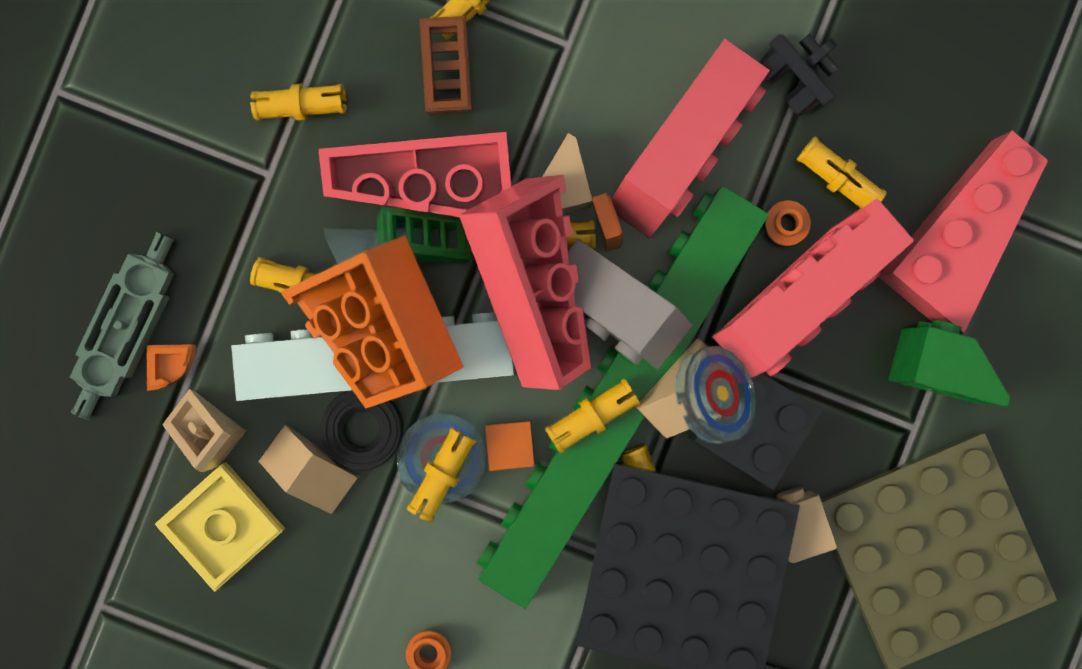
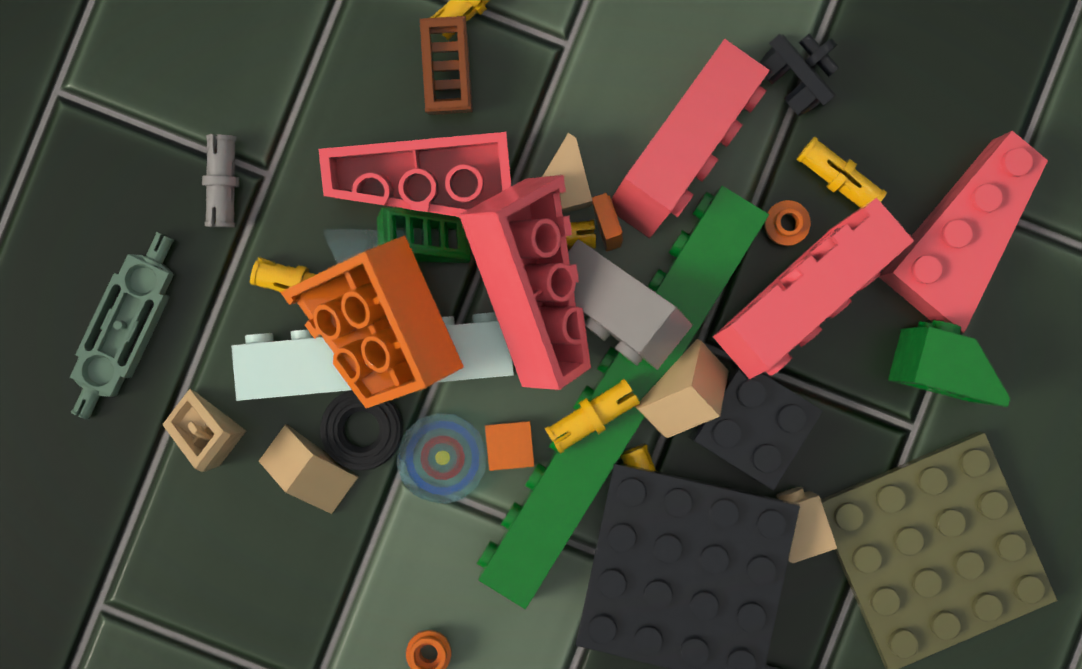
orange tile [147,344,196,391] -> none
light yellow tile [155,462,286,592] -> none
yellow pin [250,84,347,121] -> none
yellow pin [407,427,477,522] -> none
clear light blue tile [676,346,756,444] -> none
none -> light grey pin [202,134,239,228]

